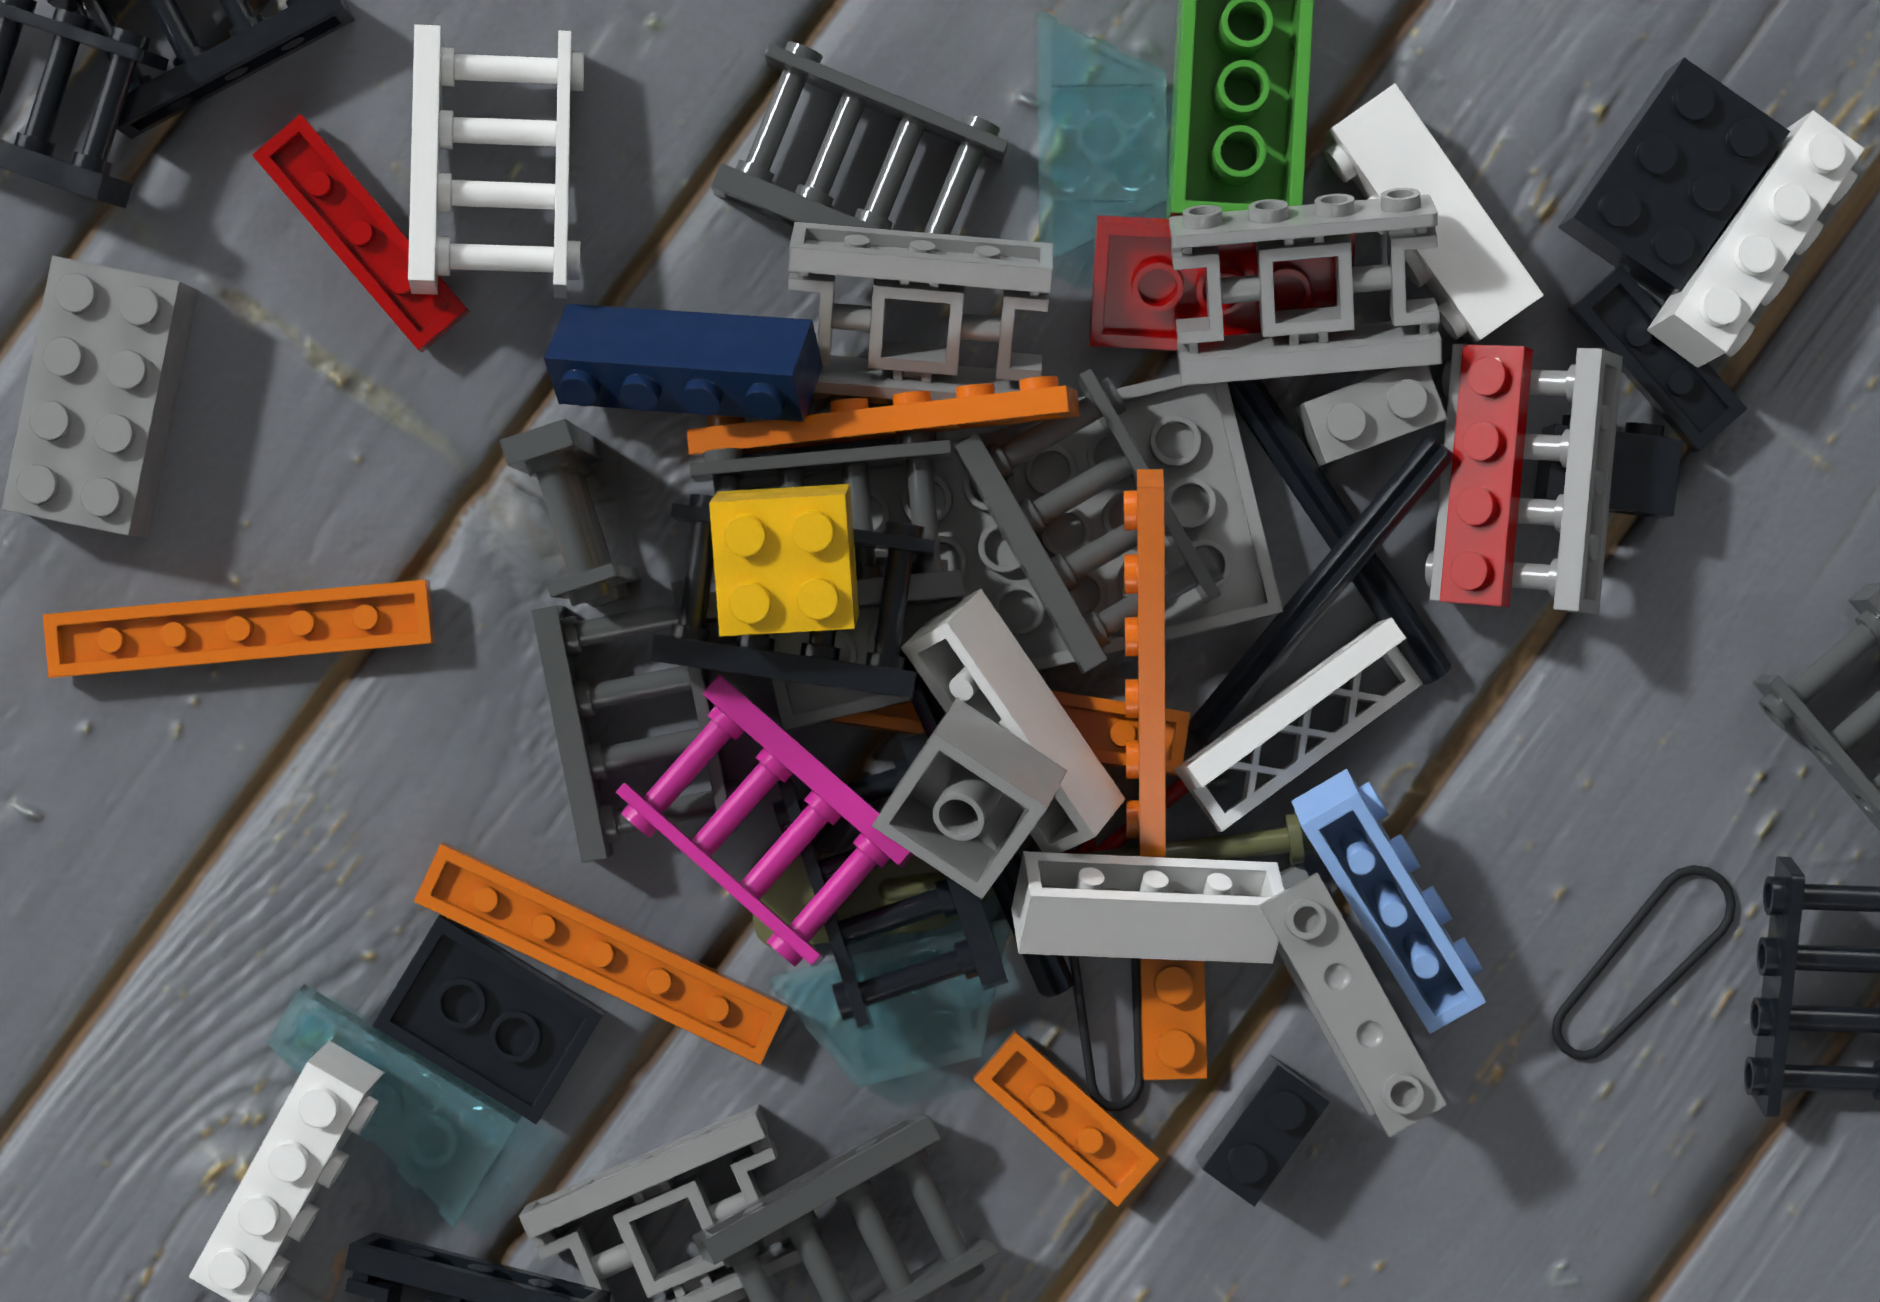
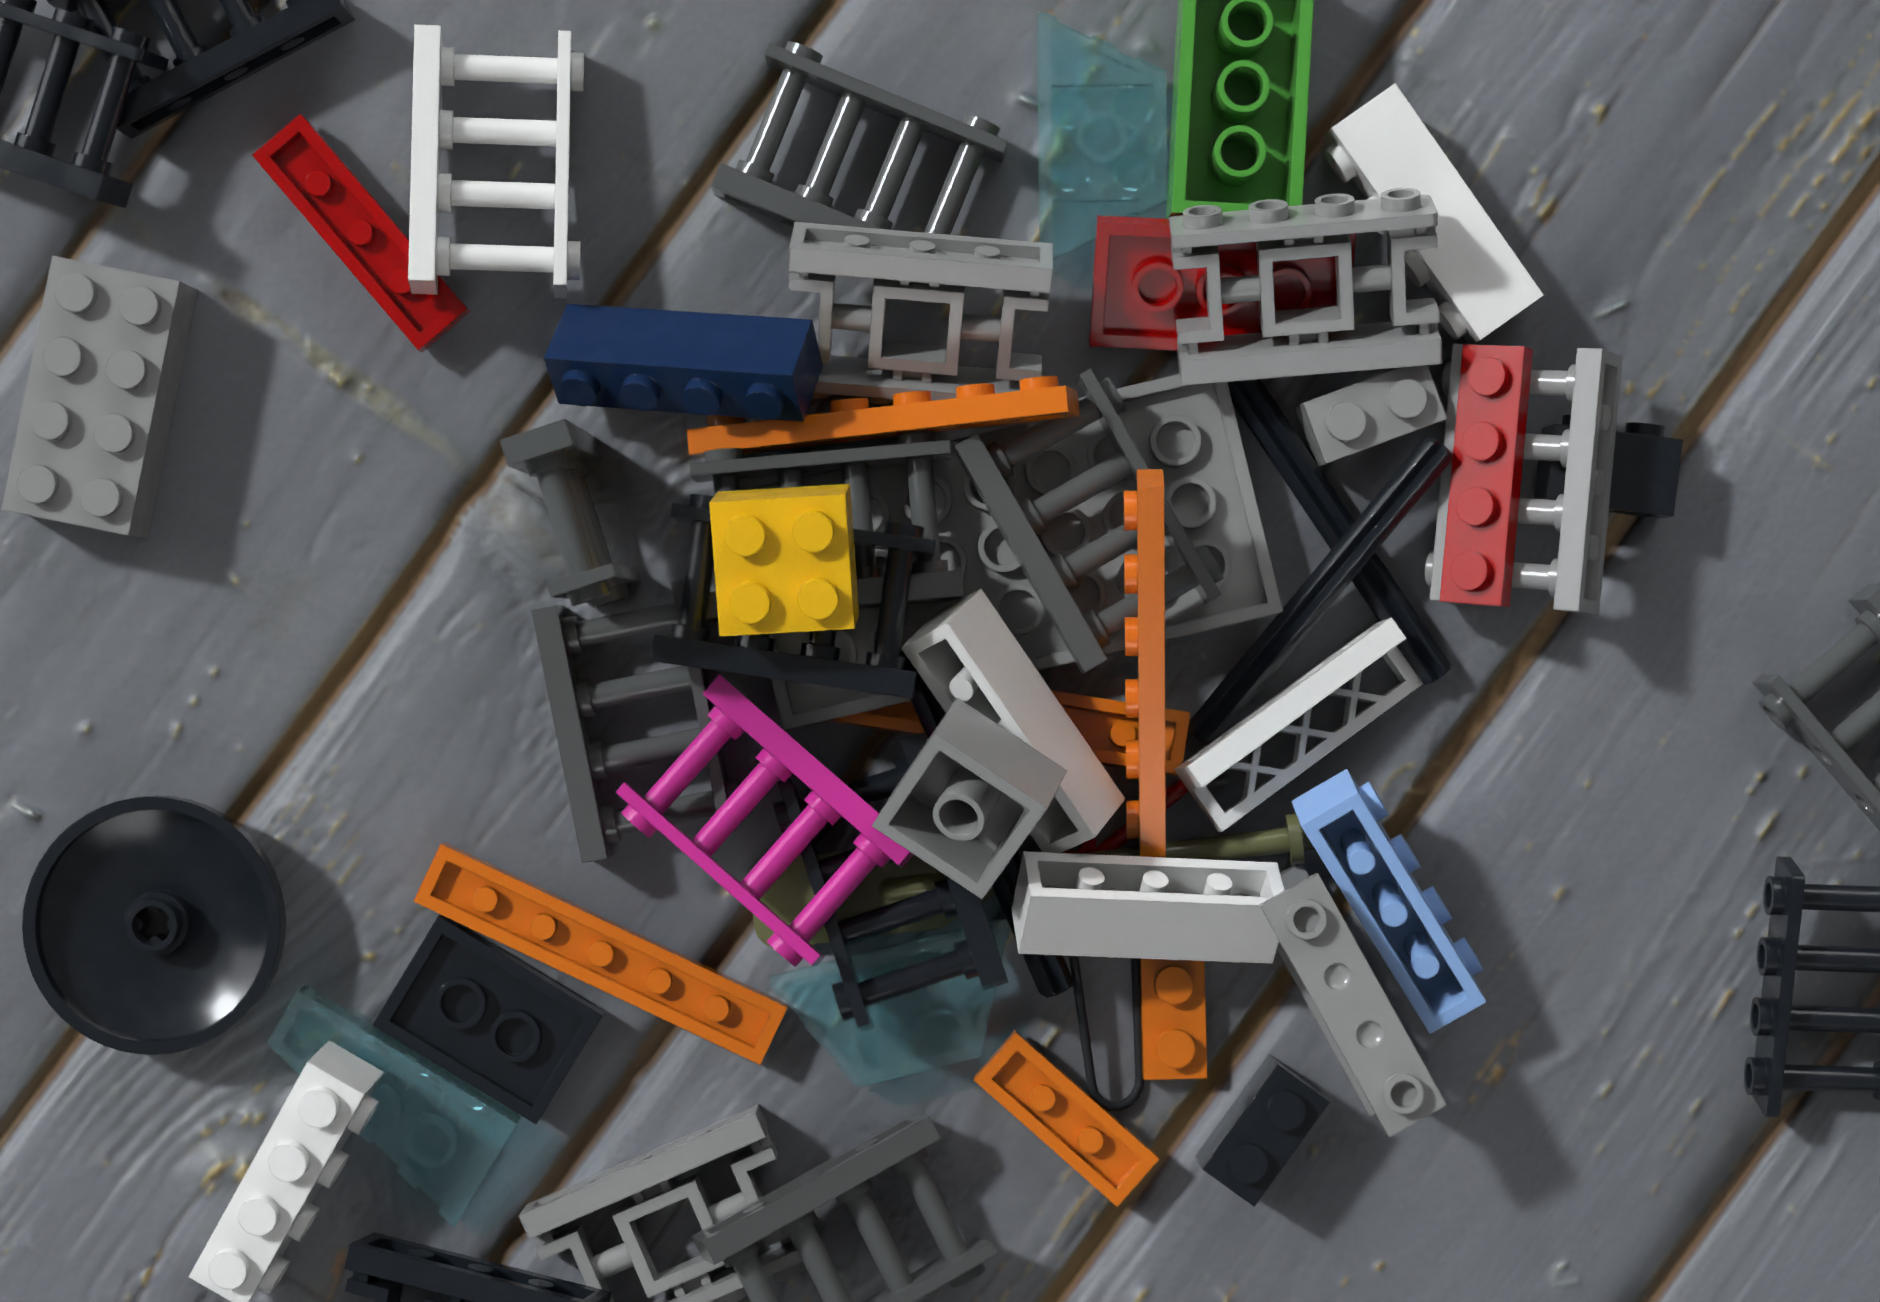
orange plate [43,580,435,678] -> none
black piece [1552,865,1736,1060] -> none
black brick [1558,57,1790,299] -> none
black plate [1568,265,1747,452] -> none
white brick [1647,110,1865,368] -> none
none -> black dish [22,795,286,1055]

